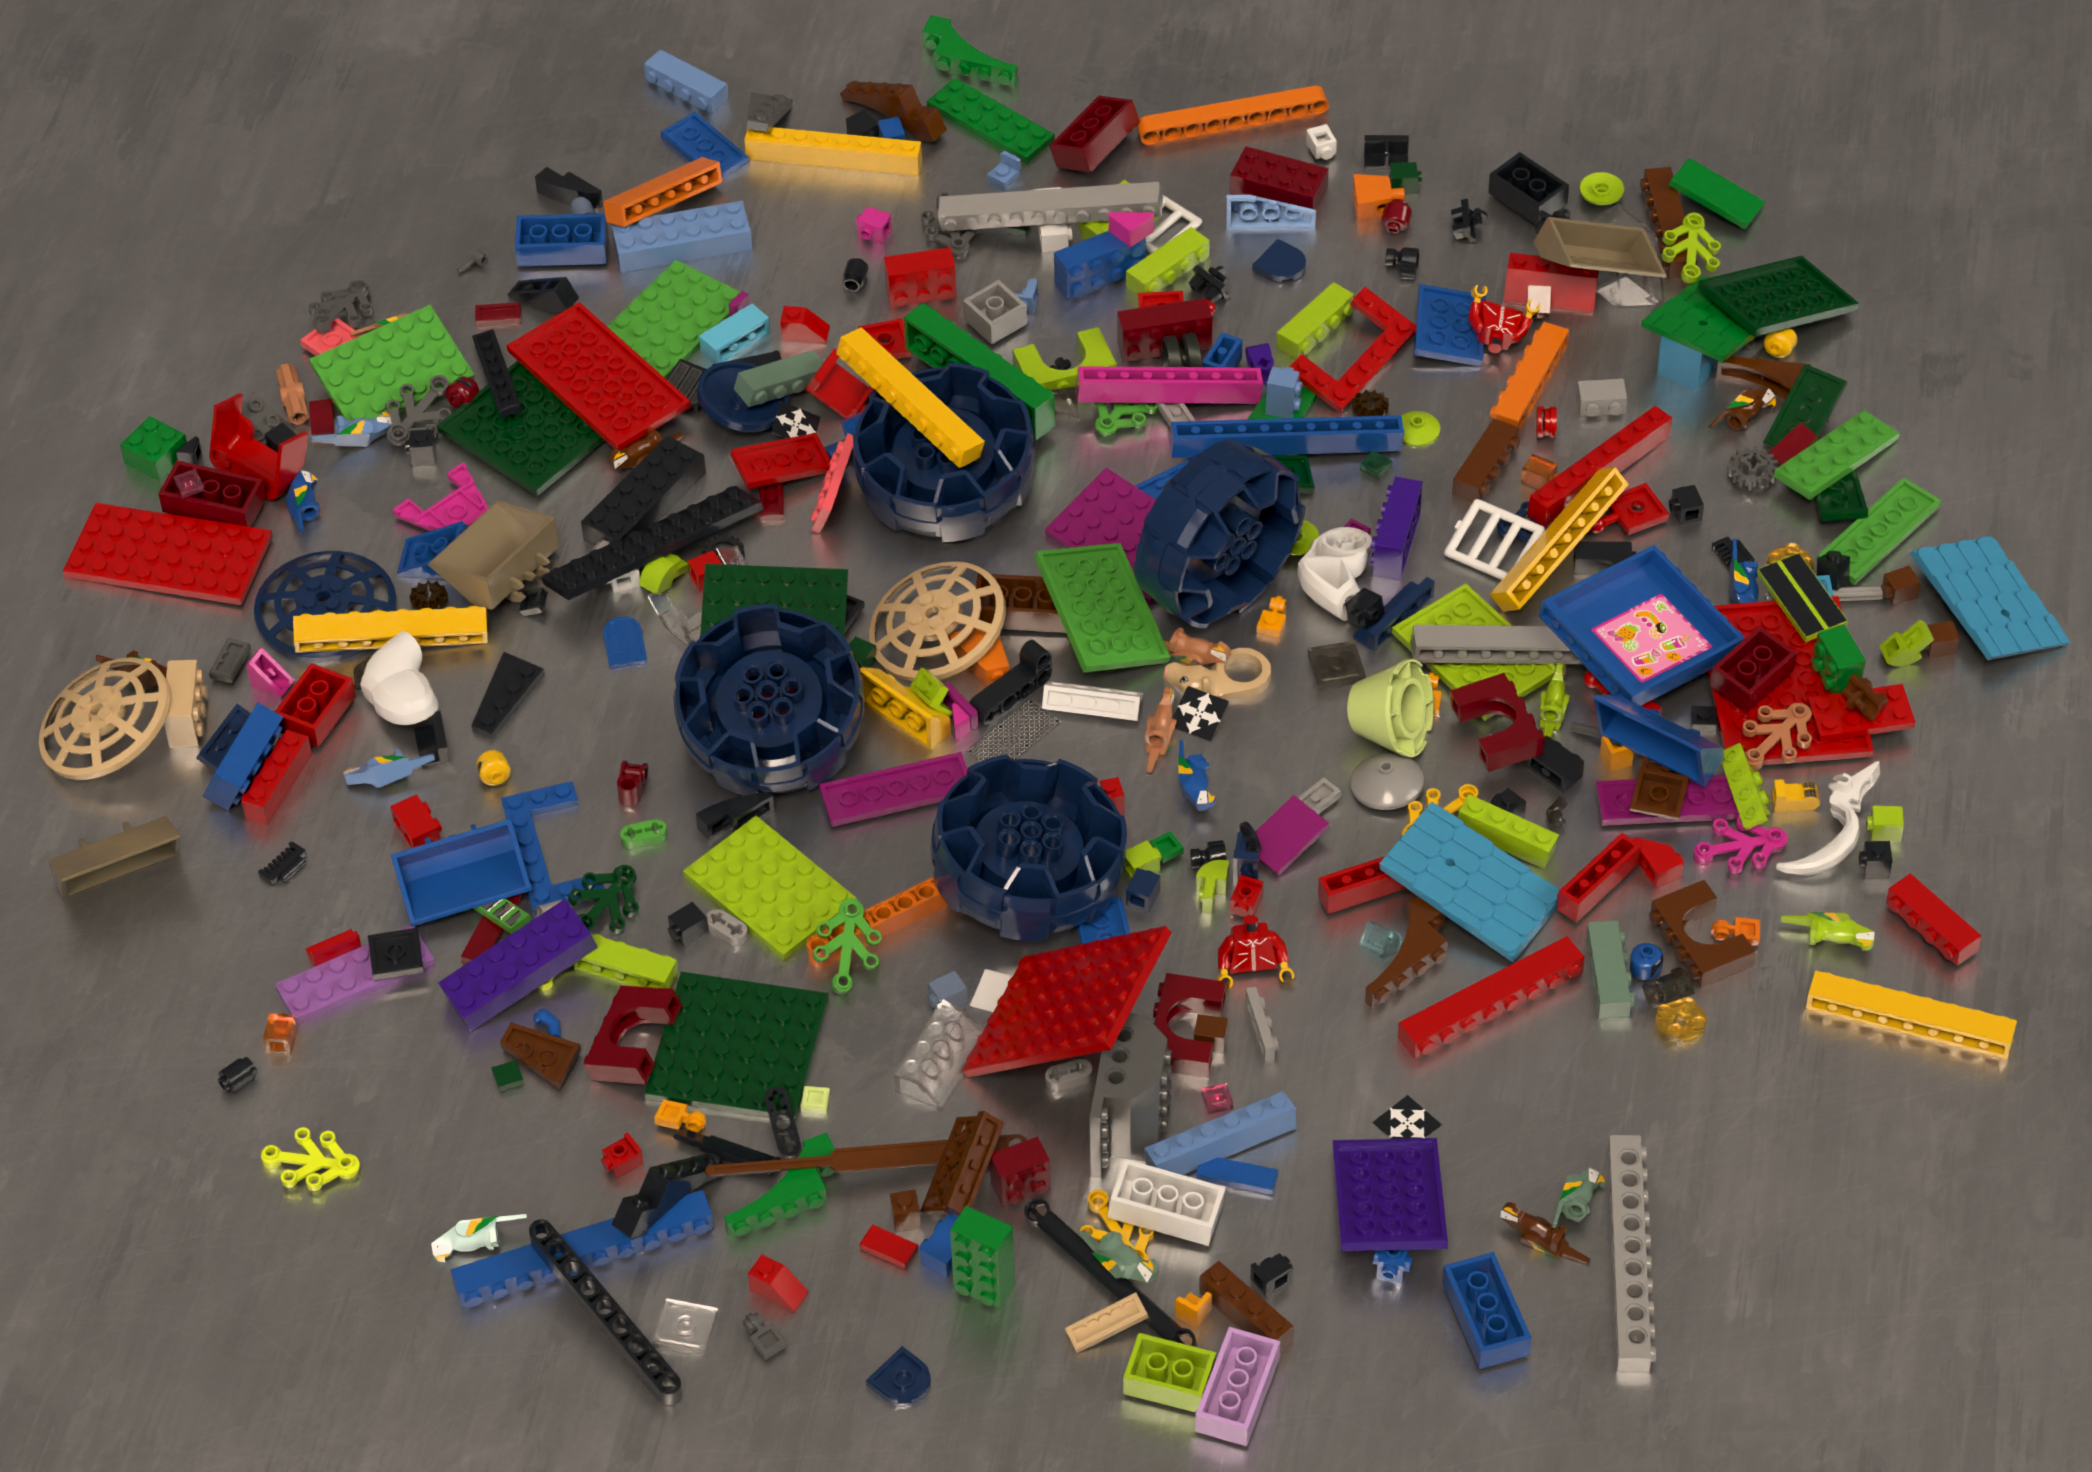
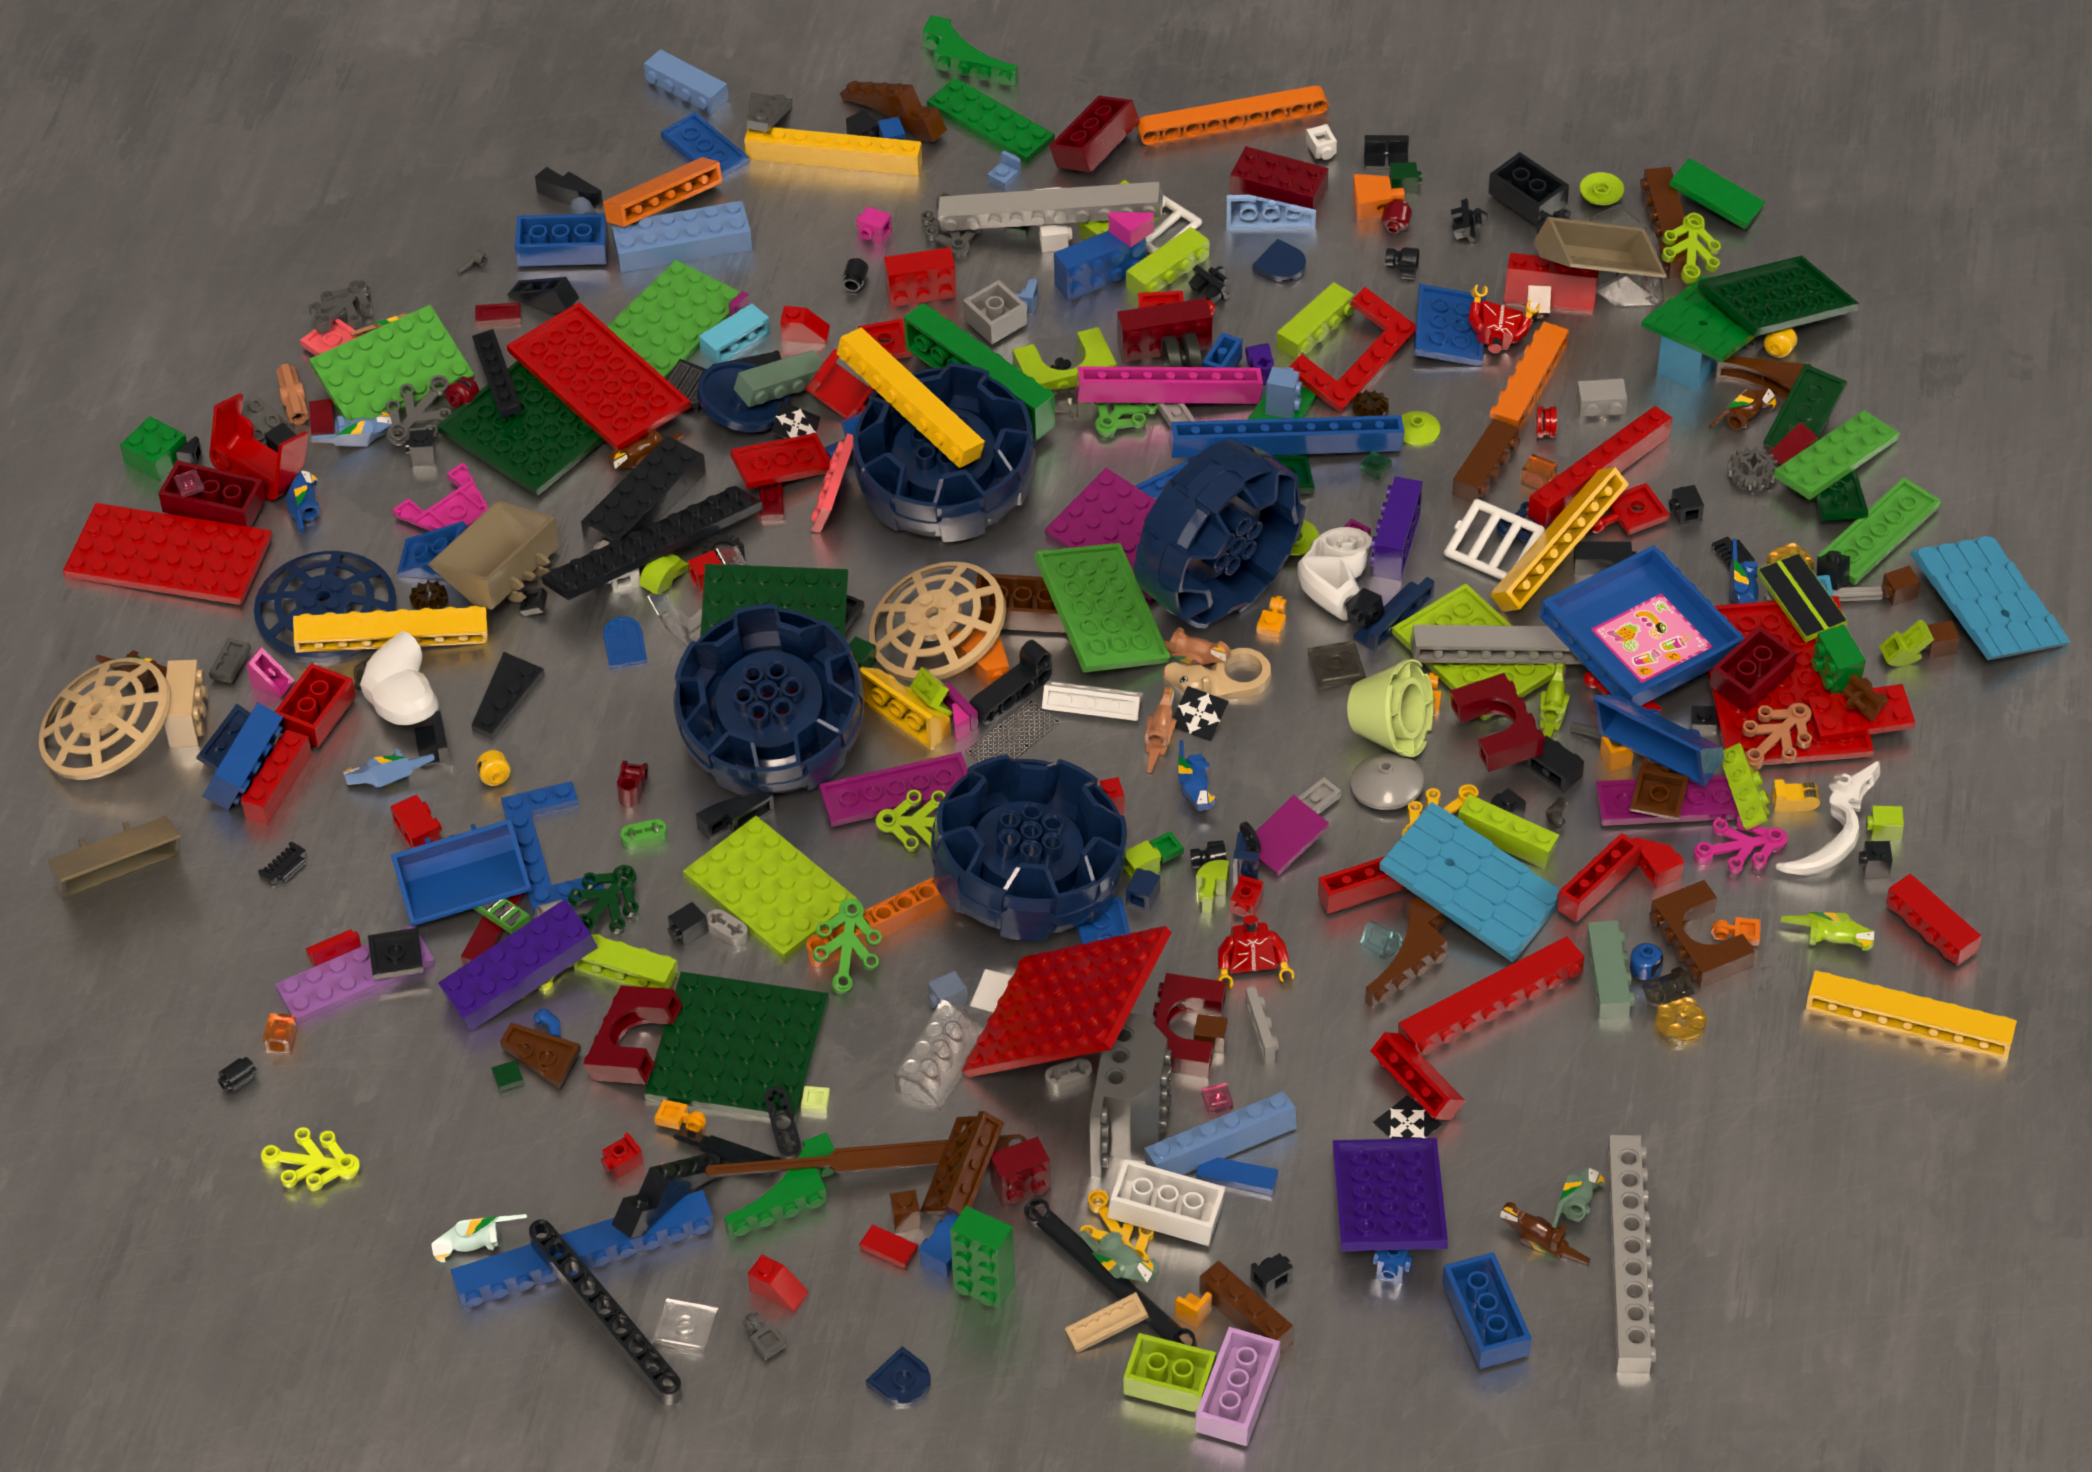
none -> lime plant [876,790,946,852]
none -> red brick [1370,1032,1466,1120]

